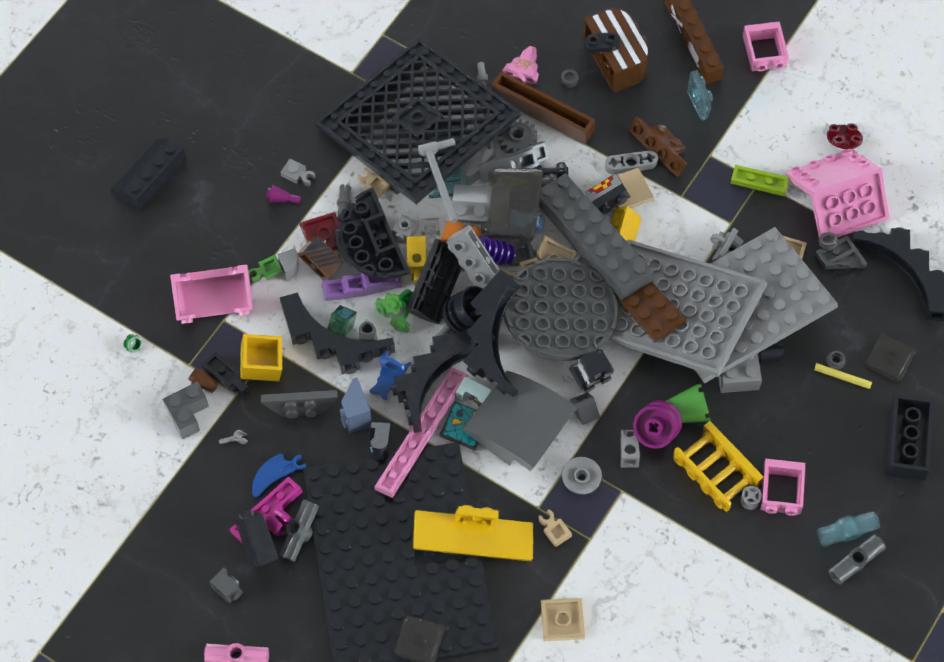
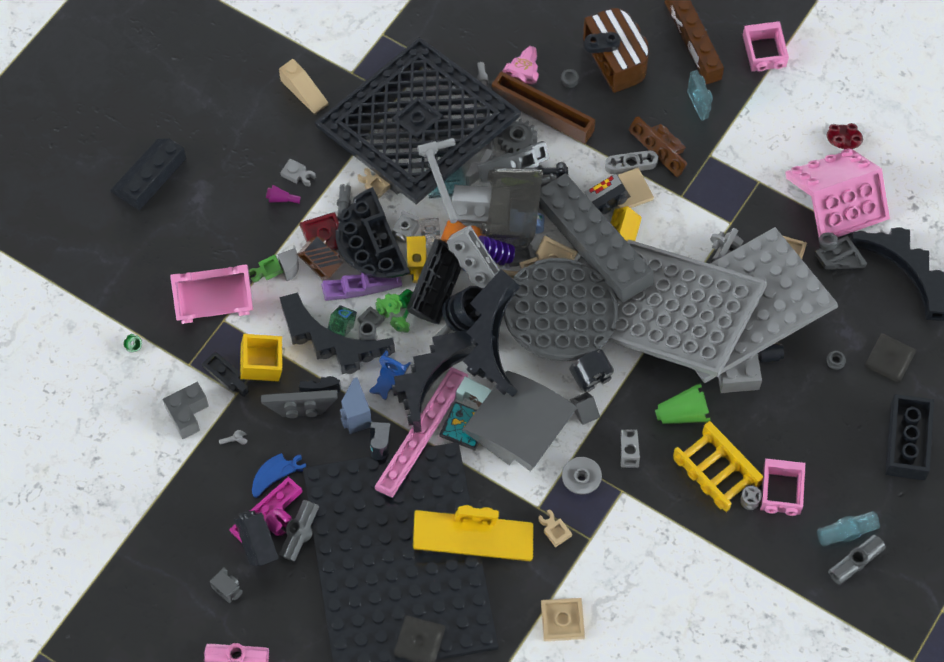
reddish brown cone [188,367,218,393] -> none
reddish brown plate [621,281,686,342] -> none
magenta wheel [633,400,682,449] -> none
lime plate [730,165,789,196] -> none
light yellow bar [814,363,872,389] -> none
none -> tan slope [279,59,329,114]
none -> black slope [299,376,341,392]
none -> dark grey tile [357,306,384,328]

